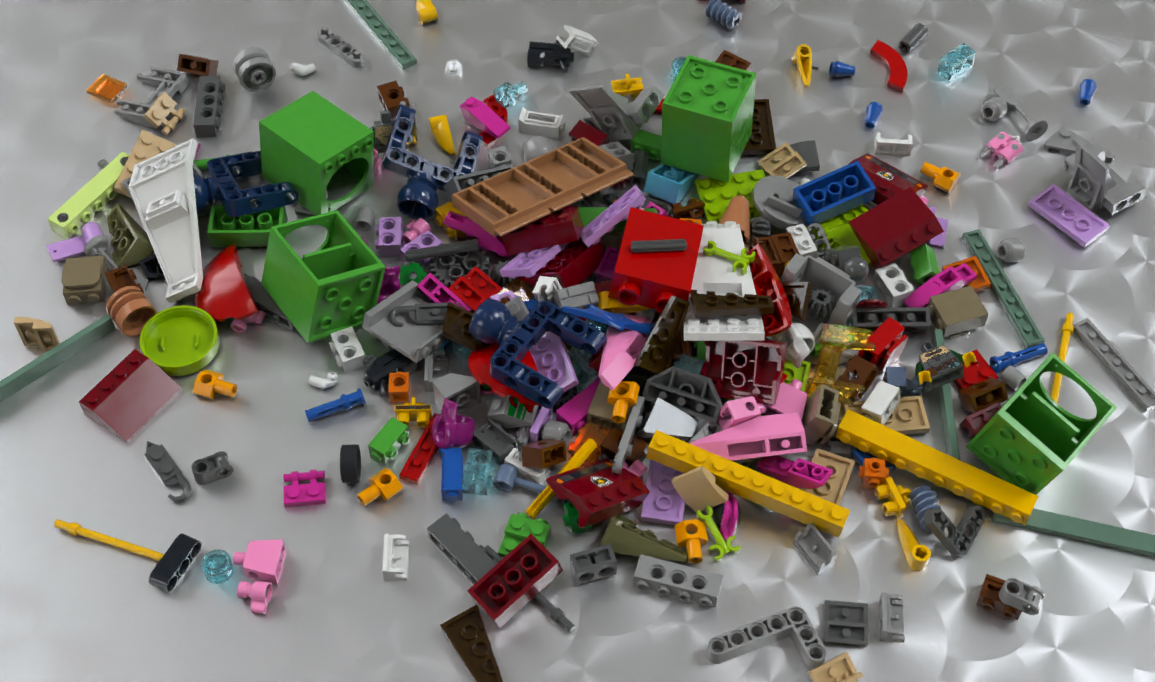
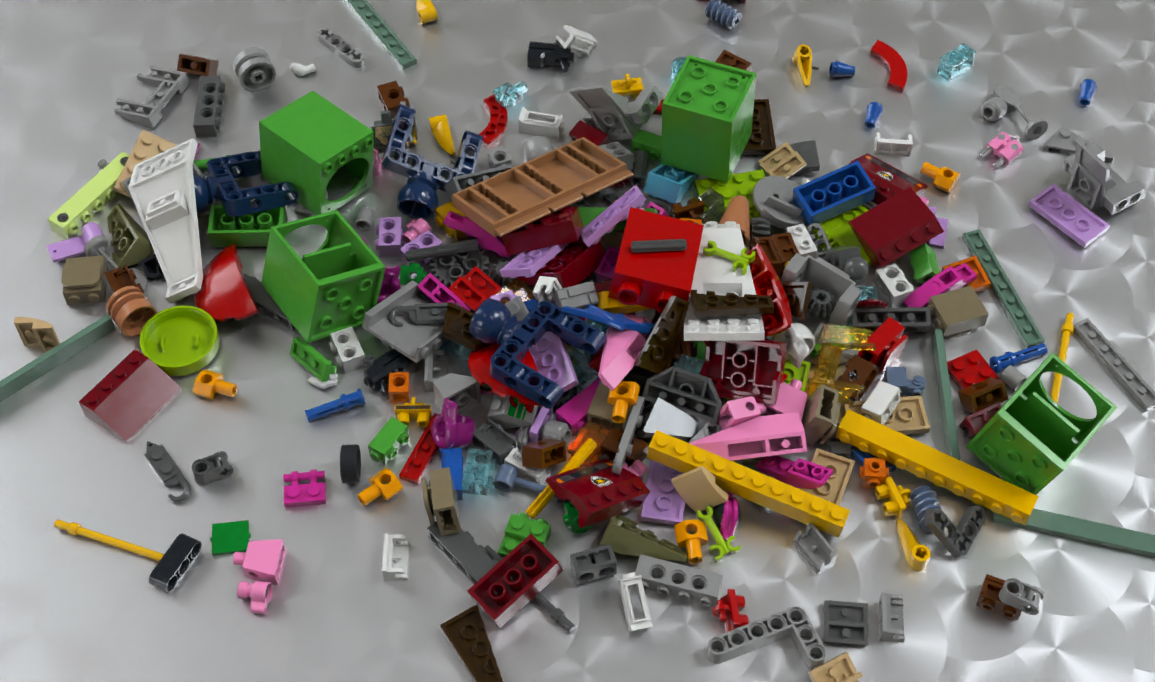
clear orange piece [86,74,128,103] -> none
tan plate [143,92,186,135] -> none
clear light blue wheel [201,550,234,584] -> none
bright pink piece [231,310,266,333] -> none
clear piece [445,60,463,75] -> none
dark pink slope [459,96,511,139] -> none
dark grey axle [898,23,928,54] -> none
torso [915,343,977,391] -> none
light grey head [997,238,1026,263] -> none
none -> green piece [210,520,251,556]
none -> bright green plate [290,337,337,382]
none -> dark tan brick [421,467,462,536]
none -> white window [618,572,653,632]
none -> clear smoke tile [698,187,725,224]
none -> red hips [712,589,749,632]

